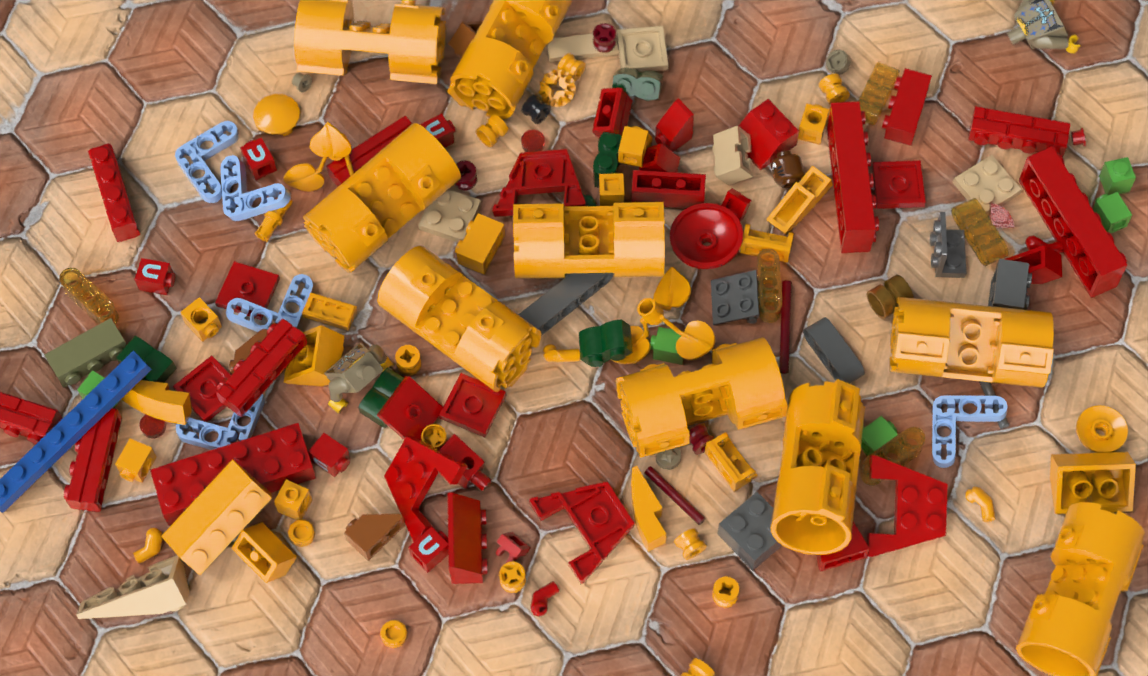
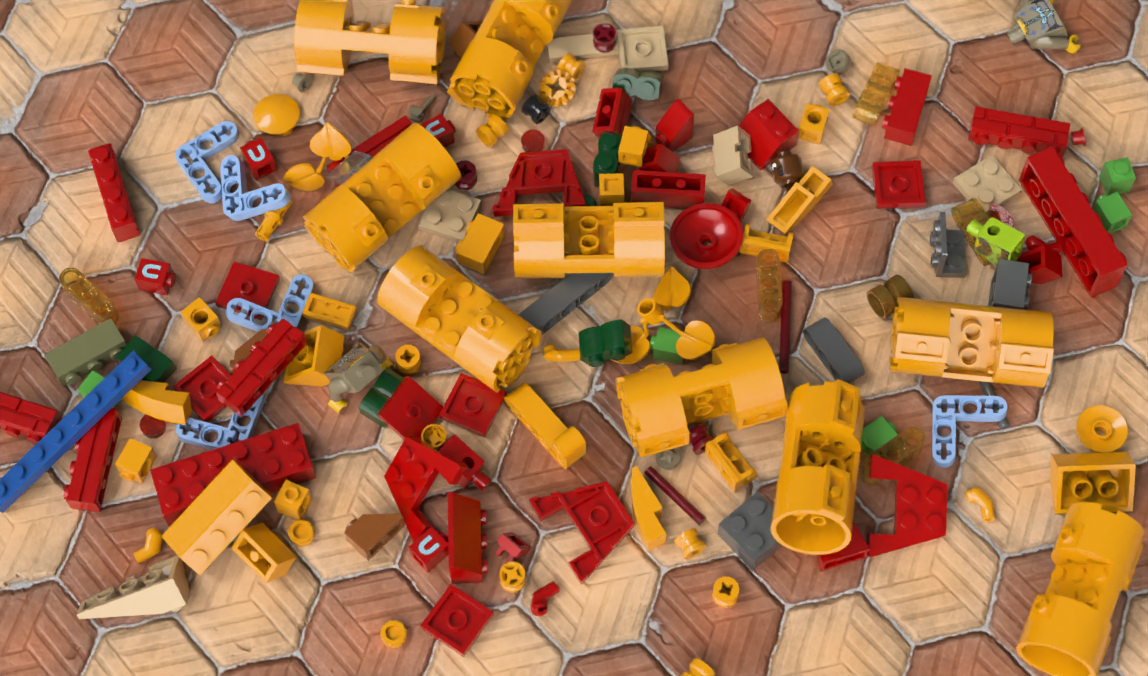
red brick [308,433,350,477] -> none
dark grey hinge [711,270,760,325] -> none
red brick [826,101,879,253] -> none
none -> clear light blue piece [326,151,372,184]
none -> dark tan hand [409,95,436,121]
none -> red plate [420,584,494,657]
none -> light orange beam [504,382,586,469]
none -> lime torso [966,217,1025,266]

